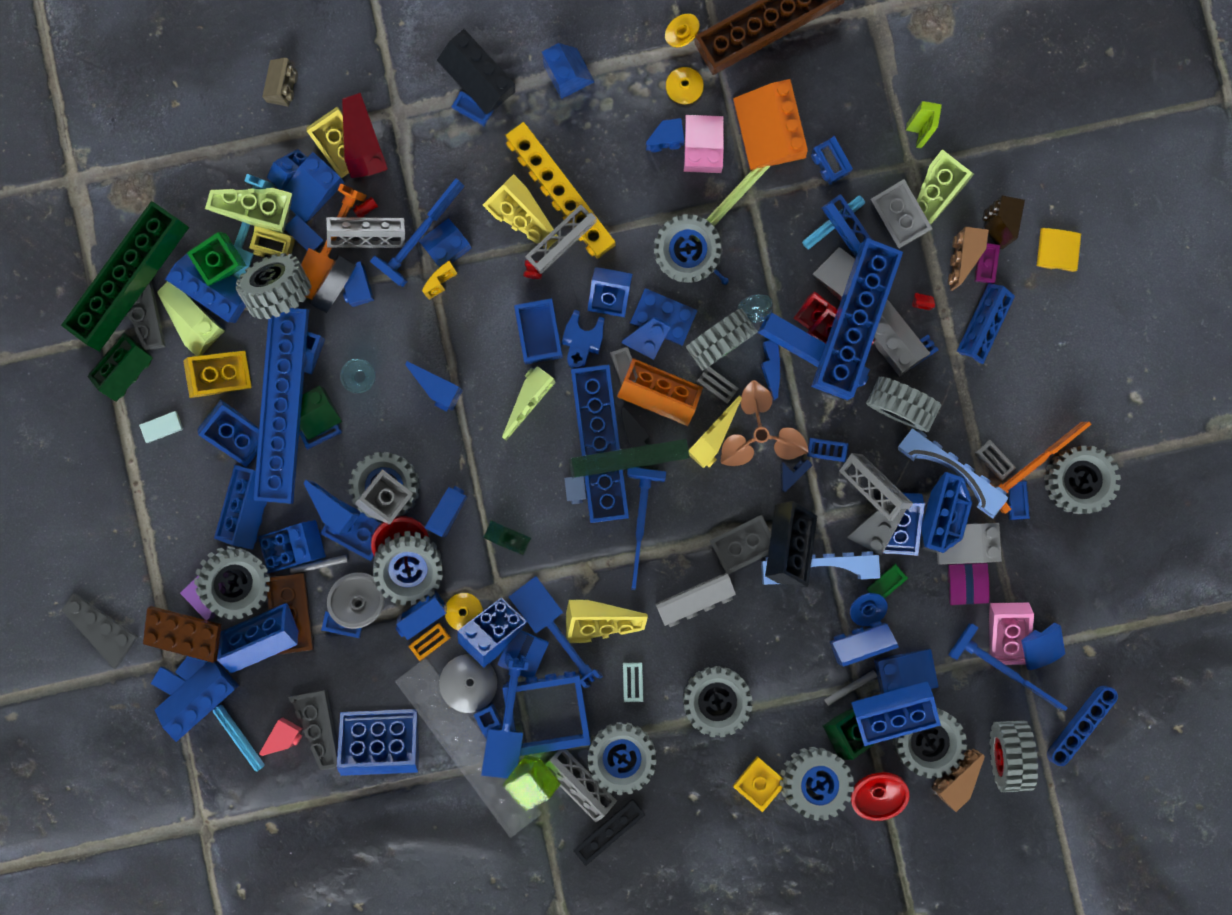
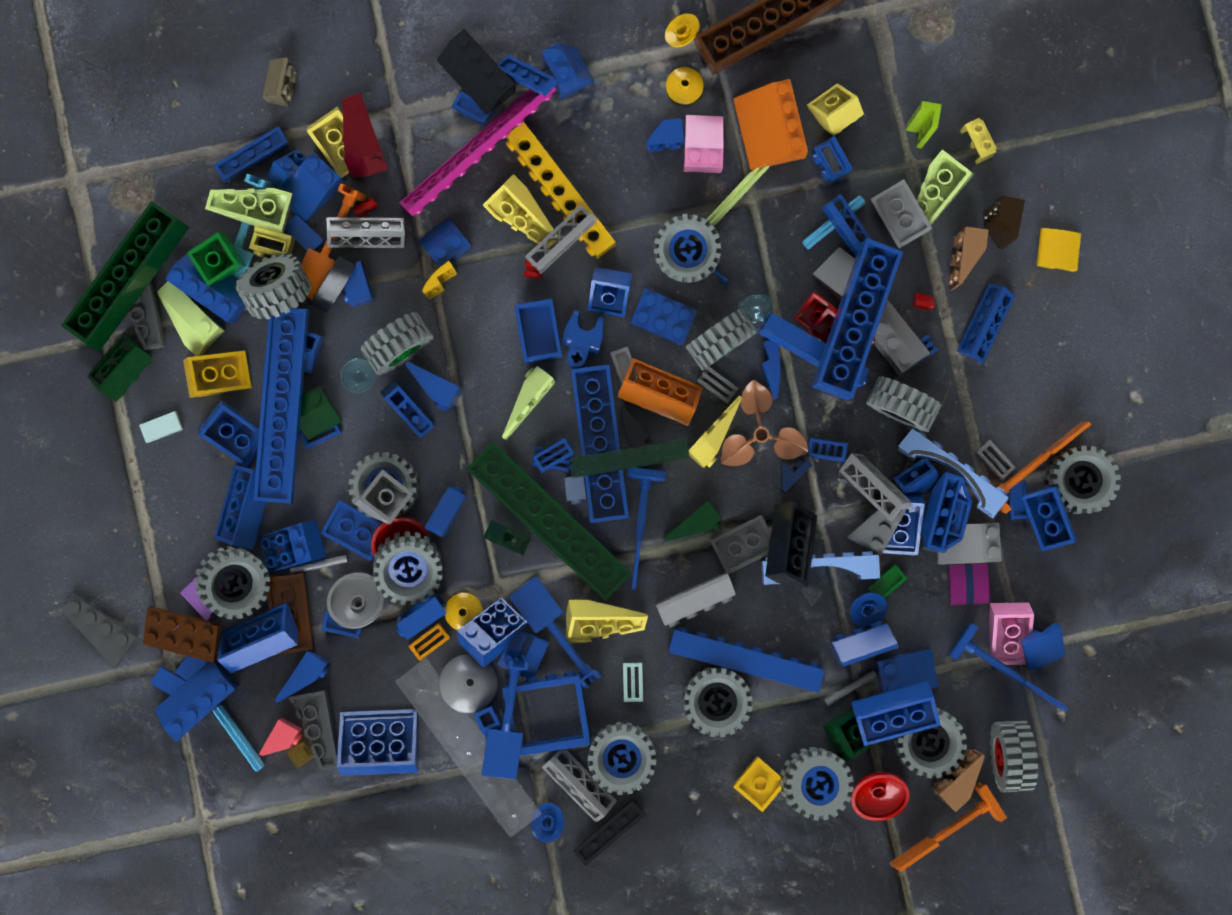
blue slope [304,480,360,535] -> none
blue piece [370,178,464,287] -> none
clear neon green slope [503,755,561,811] -> none
blue wing [621,317,671,360] -> none
magenta plate [974,243,1000,284] -> none
blue beam [1047,686,1118,766] -> none
none -> blue plate [213,126,290,183]
none -> blue slope [275,650,330,702]
none -> clear yellow slope [287,742,314,769]
none -> light grey wheel [360,312,434,375]
none -> blue slope [380,379,435,439]
none -> dark pink plate [399,87,556,216]
none -> dark green plate [466,441,632,601]
none -> blue plate [498,54,557,97]
none -> blue dish [531,803,565,843]
none -> blue tile [532,437,575,473]
none -> blue tile [532,447,572,472]
none -> dark green slope [663,501,722,542]
none -> blue brick [668,626,825,693]
none -> light yellow slope [807,83,864,136]
none -> orange piece [890,782,1007,872]
none -> blue slope [893,457,940,493]
none -> light yellow window [960,118,997,164]
none -> blue slope [1022,486,1077,551]

